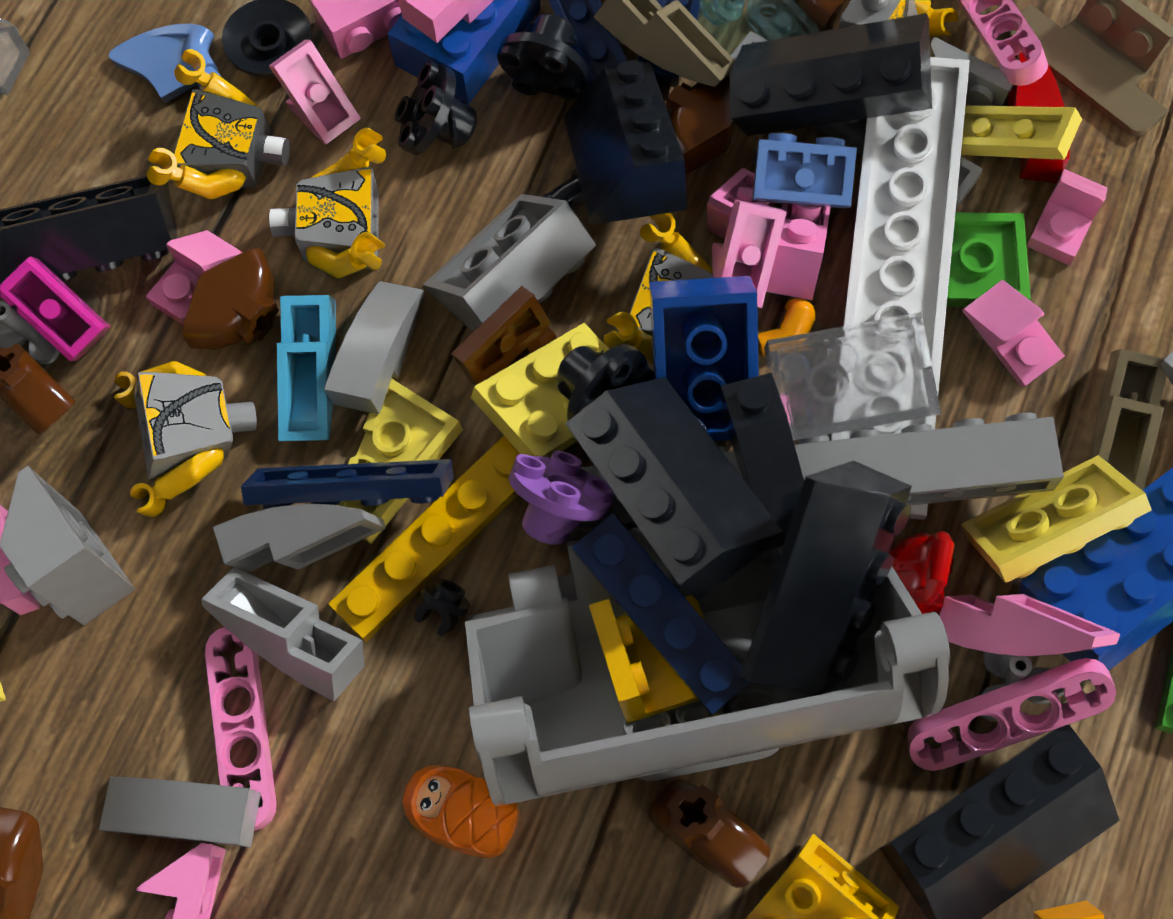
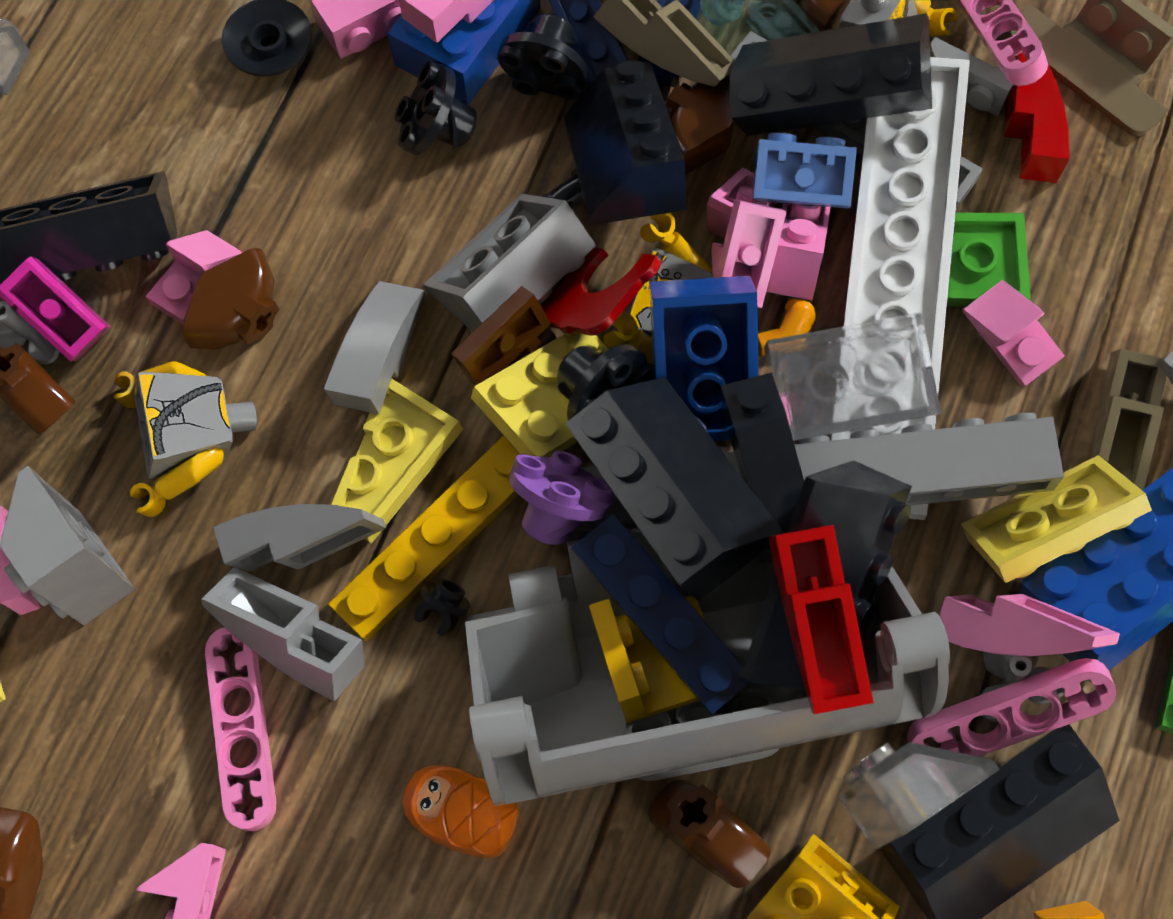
light grey slope [99,776,261,848] -> none
medium blue arm [109,24,221,103] -> none
torso [146,49,290,199] -> none
dark blue plate [240,459,454,509] -> none
bright pink slope [269,40,361,145] -> none
torso [269,128,386,278] -> none
medium azure slope [277,295,336,441] -> none
red piece [888,532,955,616] -> none
light yellow plate [961,105,1082,160] -> none
bright pink slope [1027,169,1107,266] -> none
none -> red piece [542,248,662,336]
none -> red slope [769,525,874,715]
none -> clear slope [837,742,1000,850]

